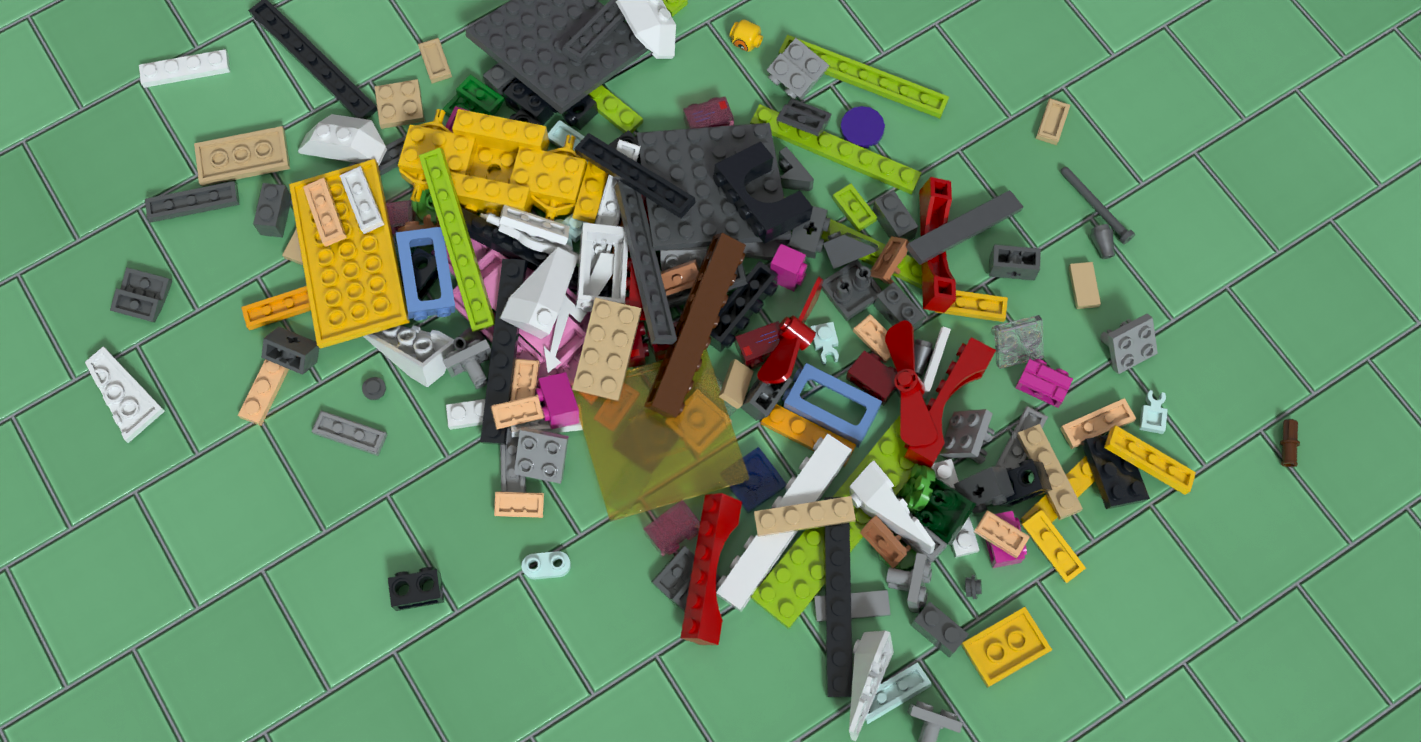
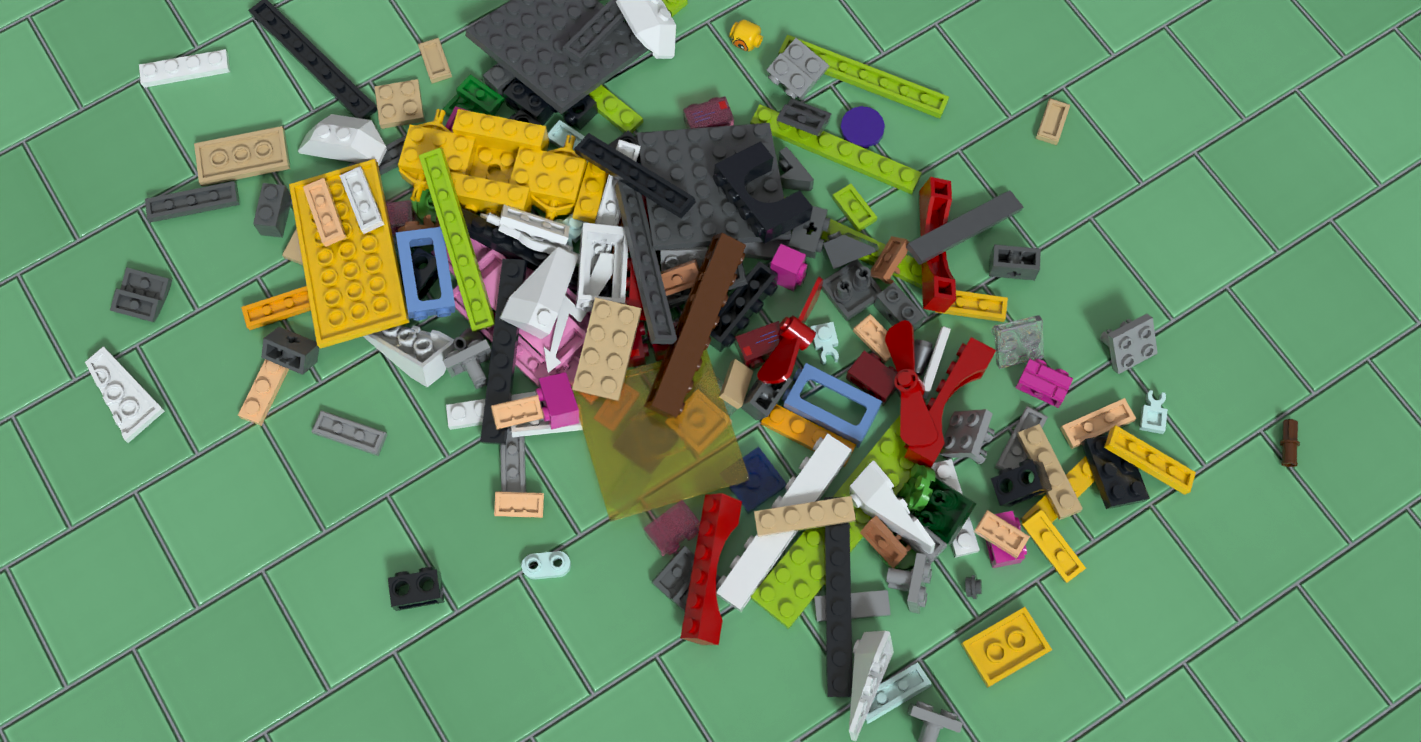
dark grey plate [362,377,386,400] -> none
light nougat plate [510,359,540,401] -> none
light grey plate [514,427,569,484] -> none
dark grey brick [872,191,918,241] -> none
dark grey brick [911,602,969,658] -> none
dark grey brick [954,466,1015,514] -> none
dark grey bar [1061,167,1135,245] -> none
tan tile [1068,262,1101,309] -> none
flat silver cone [1090,224,1115,259] -> none

